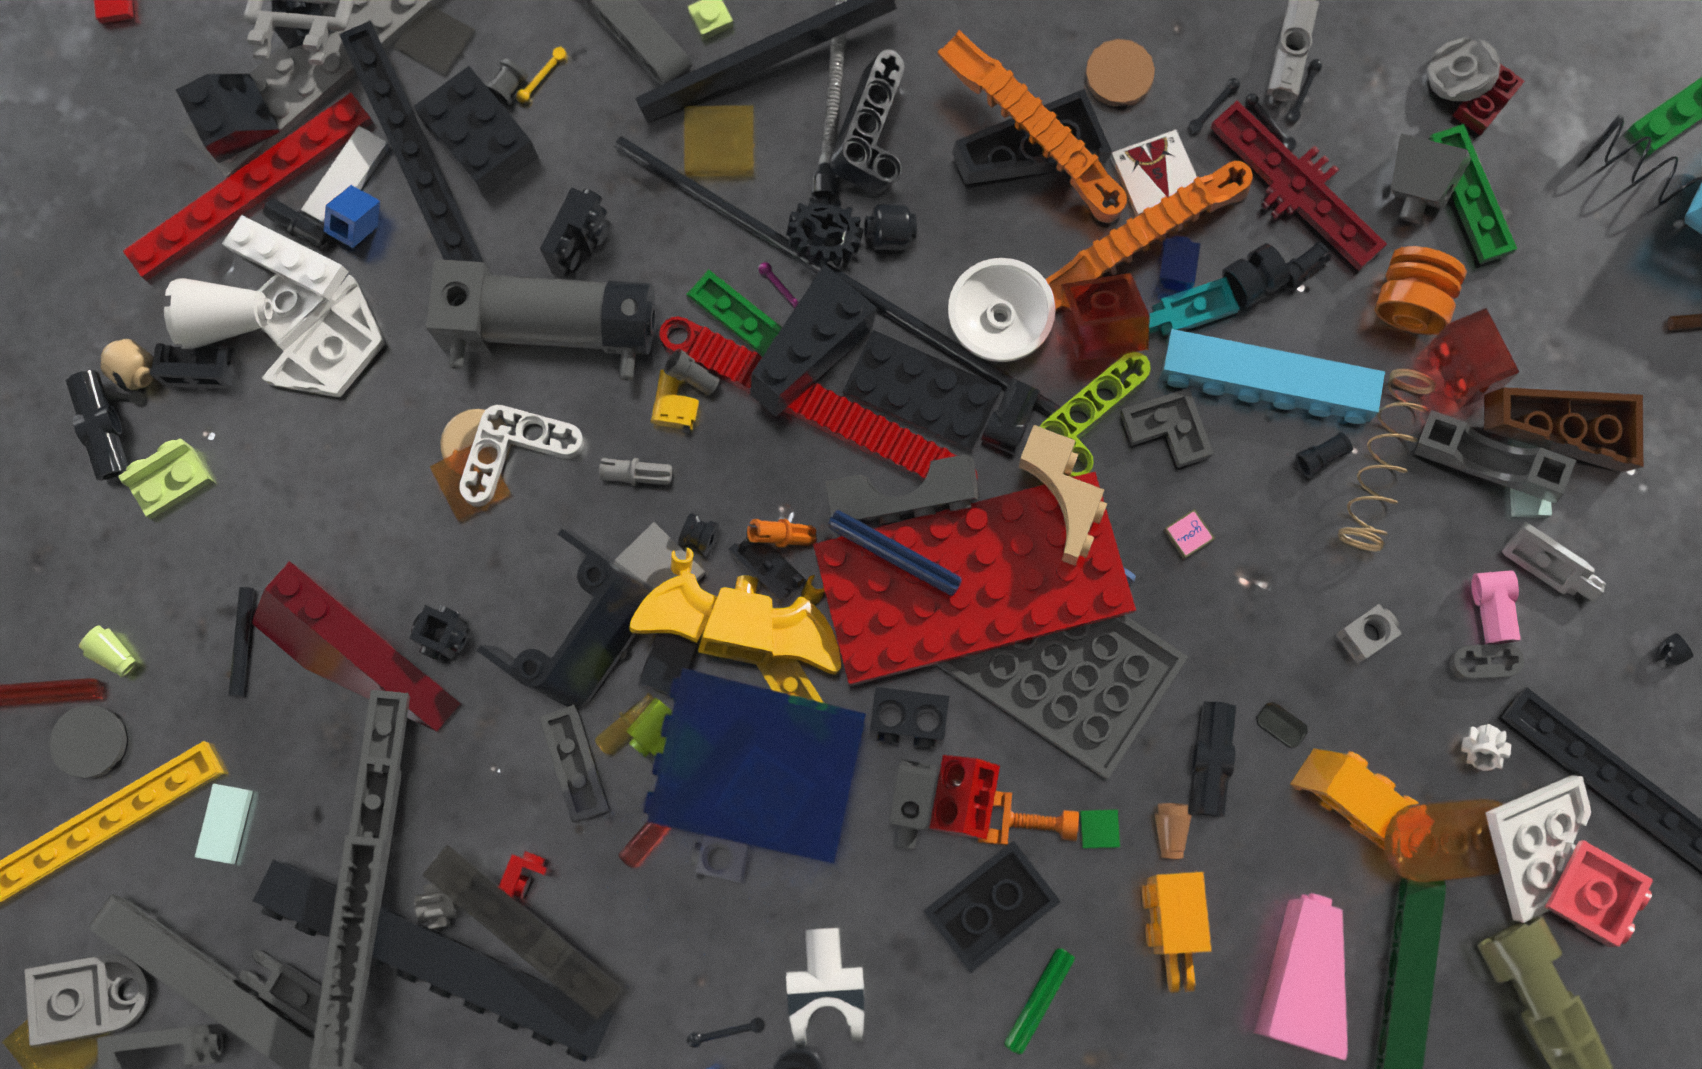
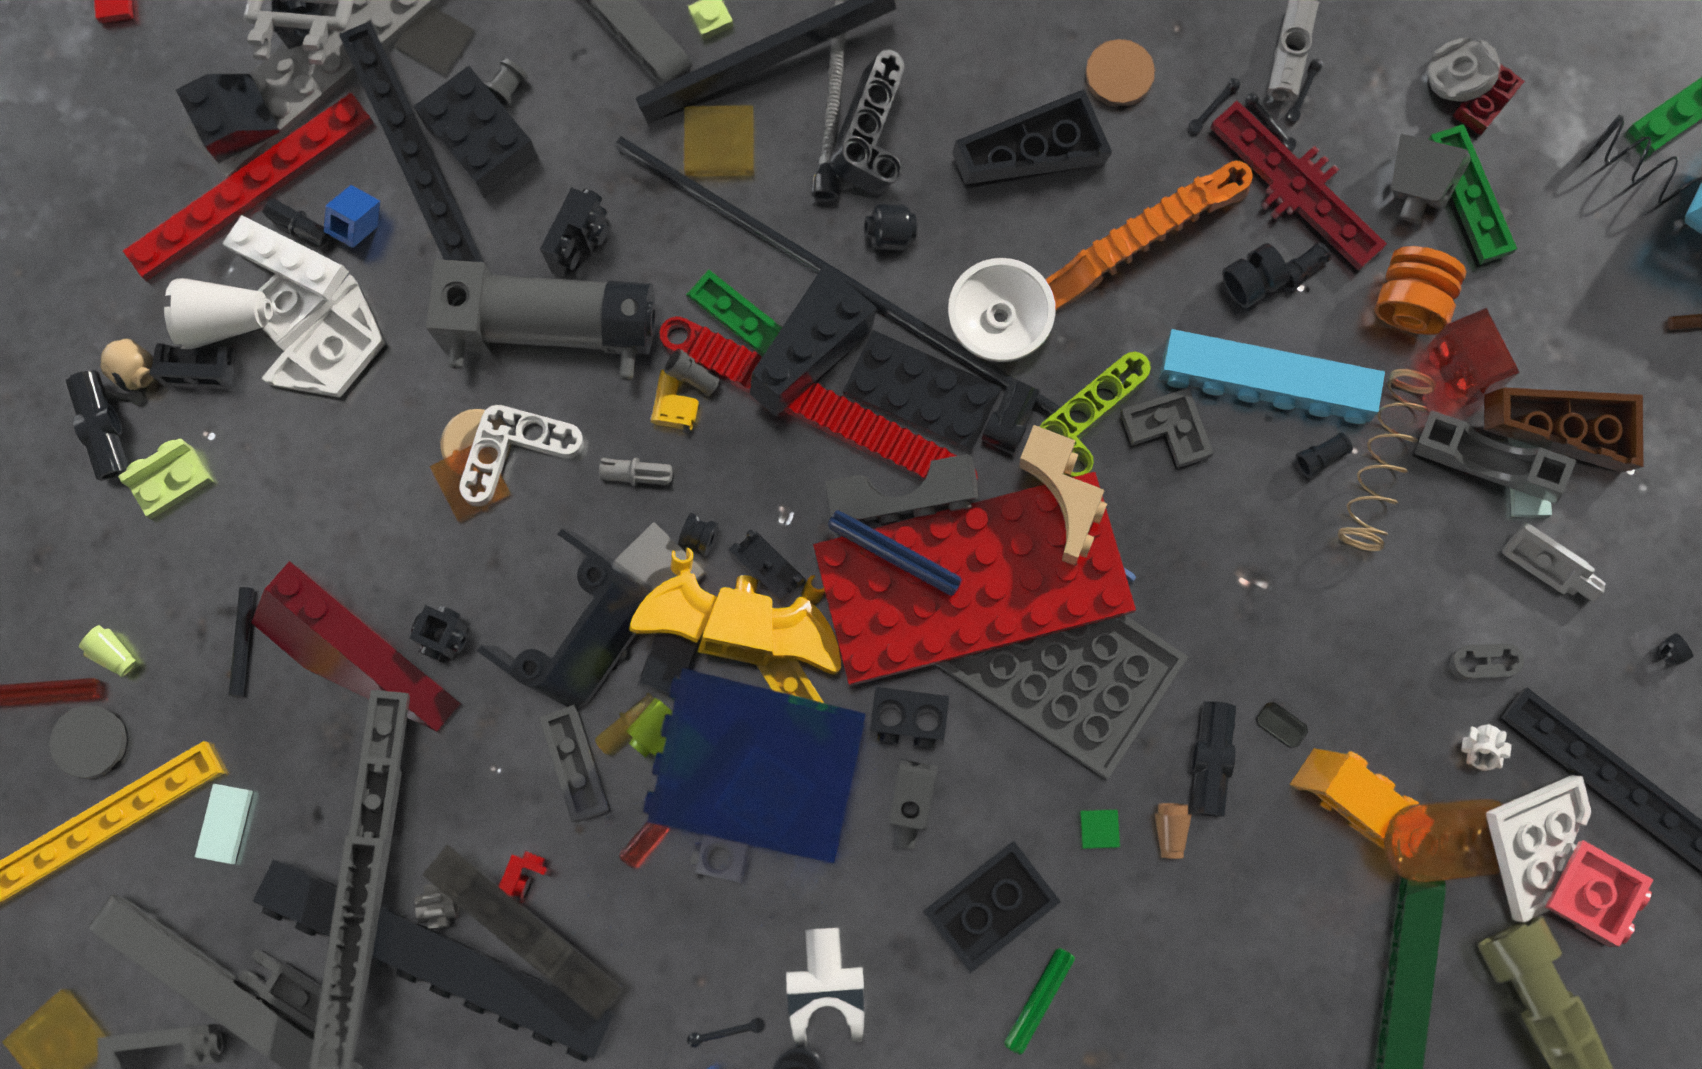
light grey tile [25,955,150,1048] -> none
white tile [301,126,390,225] -> none
yellow hinge [516,47,567,103] -> none
orange axle [747,519,817,548] -> none
magenta hinge [758,262,799,308] -> none
black gear [786,197,864,267] -> none
red brick [929,755,1000,840] -> none
orange piece [937,30,1127,223] -> none
orange bar [978,791,1079,846] -> none
clear red brick [1061,273,1150,361] -> none
white tile [1110,130,1197,217] -> none
teal hinge [1137,277,1240,336] -> none
light orange brick [1142,872,1211,993] -> none
clear blue brick [1155,236,1201,293] -> none
bright pink tile [1163,509,1215,560] -> none
bright pink slope [1254,893,1347,1060] -> none
light grey brick [1336,604,1402,664] -> none
bright pink piece [1471,570,1521,644] -> none

